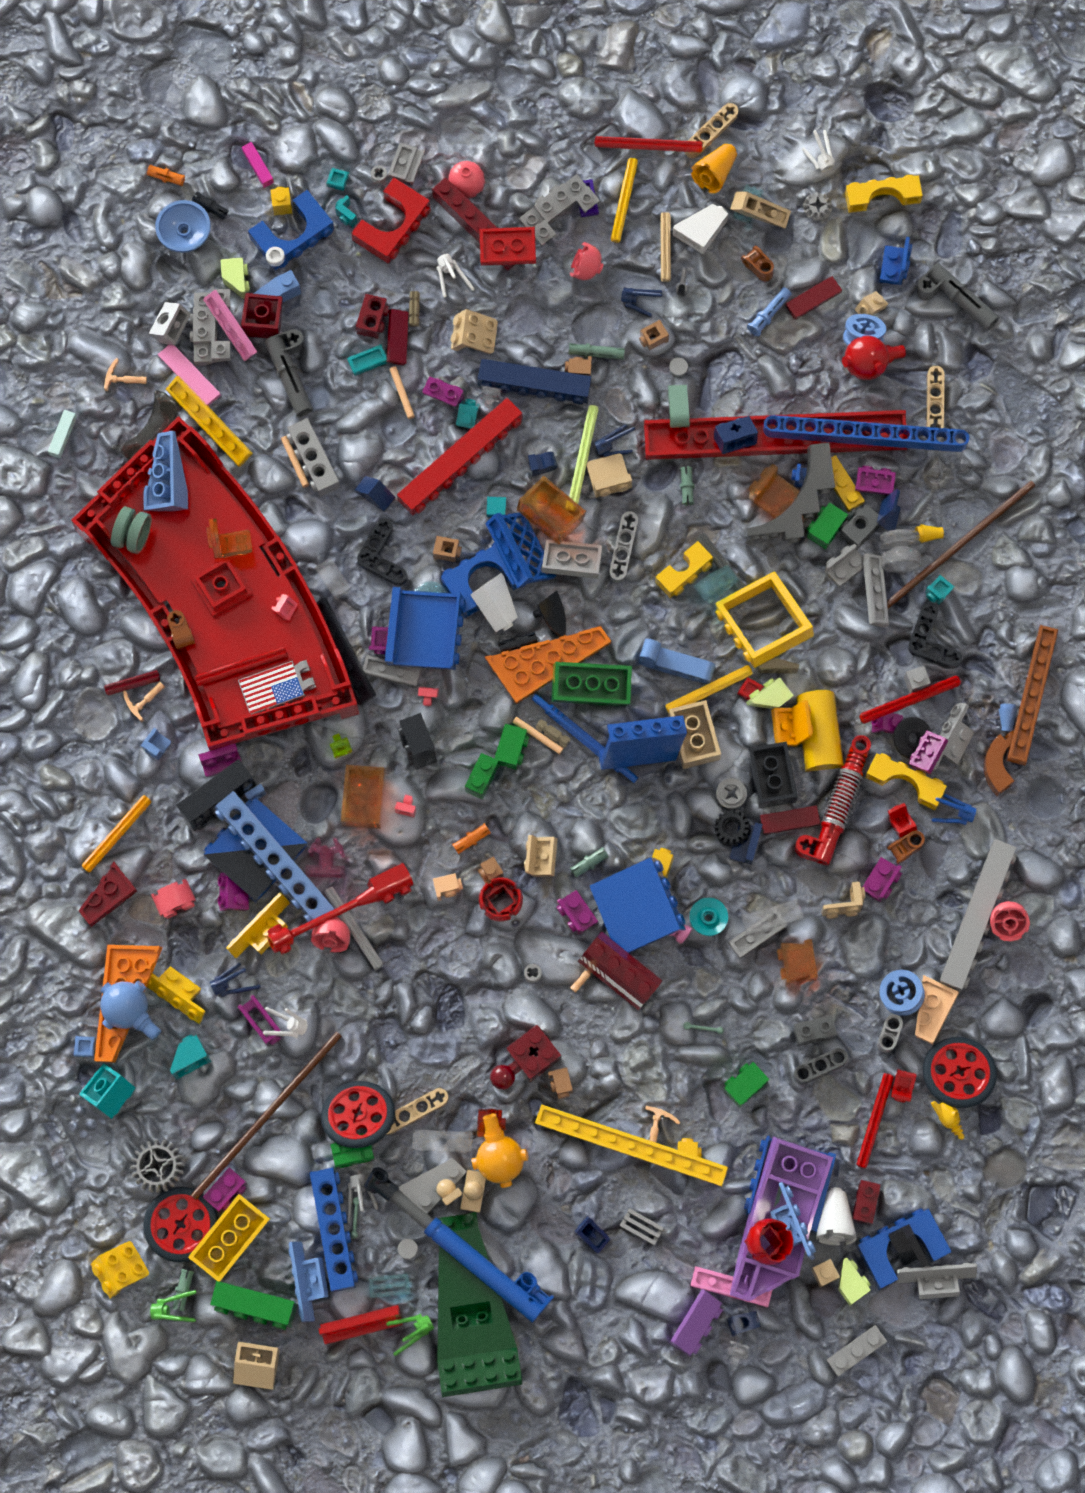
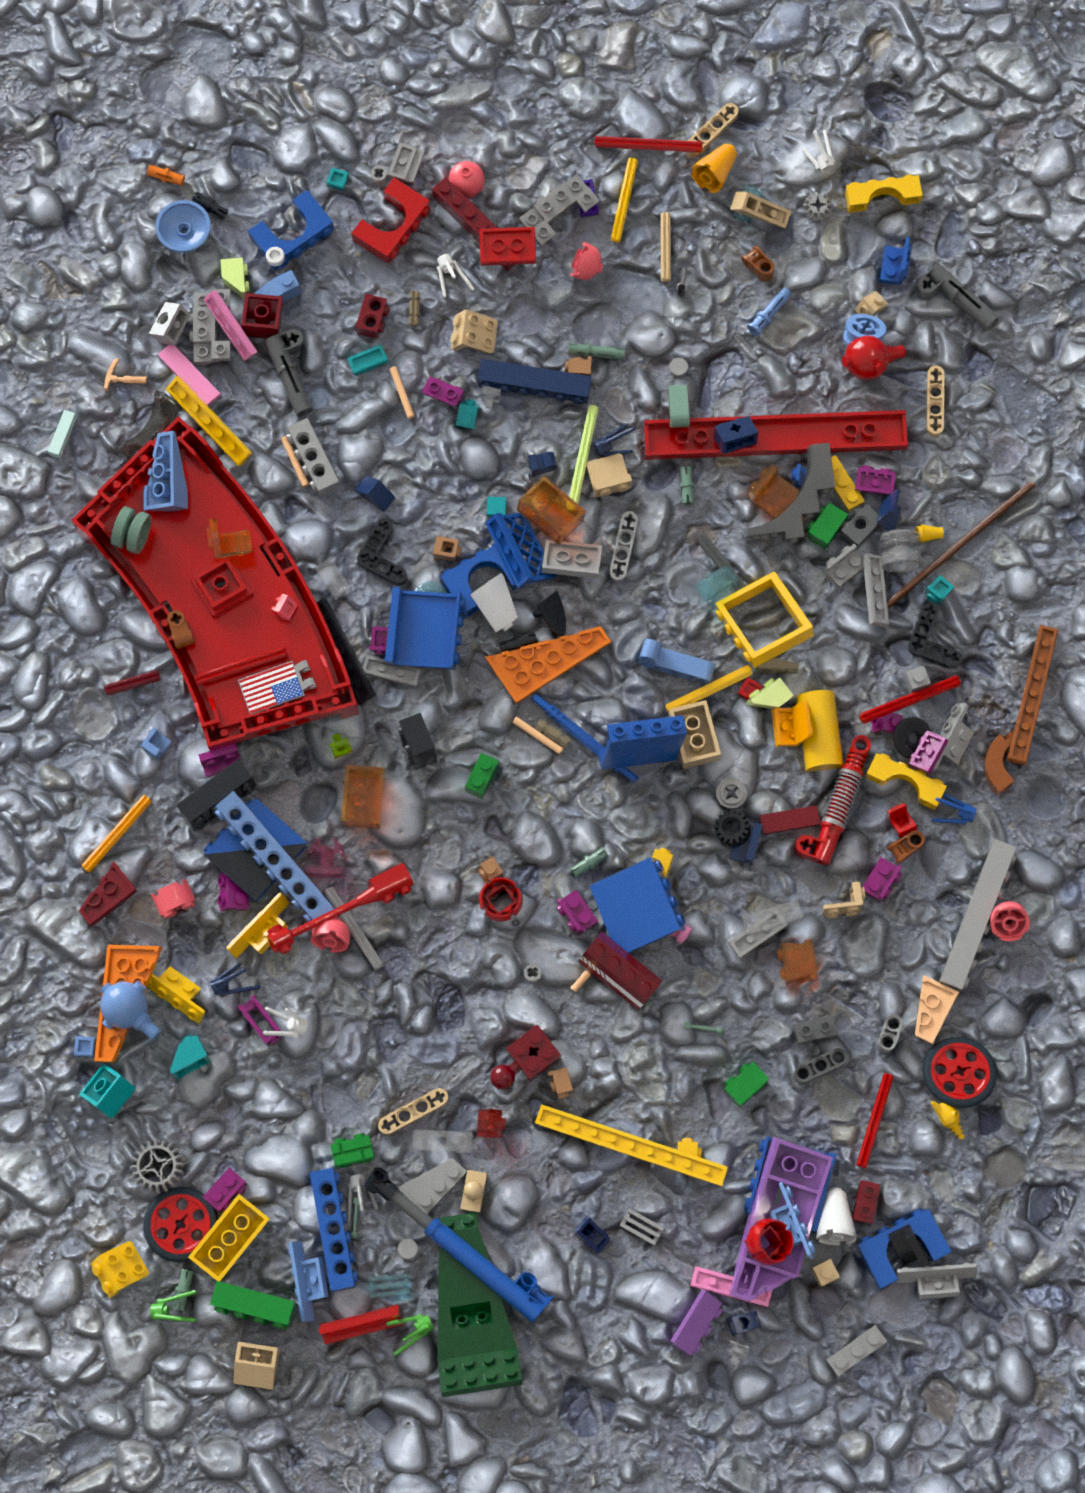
light nougat piece [123,682,165,722] -> none
reddish brown piece [191,1032,342,1200] -> none
dark pink piece [242,142,274,188] -> none
medium blue tile [244,784,266,801] -> none
yellow brick [271,187,292,216] -> none
wedge [321,1081,395,1148] -> none
teal bracket [335,195,358,228] -> none
dark red tile [387,308,409,366] -> none
coral tile [395,795,417,818] -> none
red brick [397,398,523,516] -> none
coral tile [418,687,439,706] -> none
light nougat brick [433,873,463,901] -> none
tan tile [436,1179,462,1206] -> none
orange pin [452,823,491,854] -> none
light orange piece [472,1114,529,1188] -> none
green brick [494,724,530,770] -> none
tan bracket [524,835,557,877] -> none
green brick [551,662,632,706] -> none
dark blue plant [621,287,663,317] -> none
medium nougat brick [639,320,669,351] -> none
light nougat piece [645,1106,680,1143] -> none
yellow arch [655,541,713,598] -> none
white slope [673,204,728,254] -> none
teal dish [689,898,728,936] -> none
black brick [748,741,798,809] -> none
blue beam [763,415,969,452] -> none
dark red tile [785,276,842,320] -> none
yellowish green slope [838,1257,871,1306] -> none
medium blue wheel [880,970,925,1016] -> none
red bracket [891,1069,917,1103] -> none
medium blue cone [998,704,1018,732] -> none

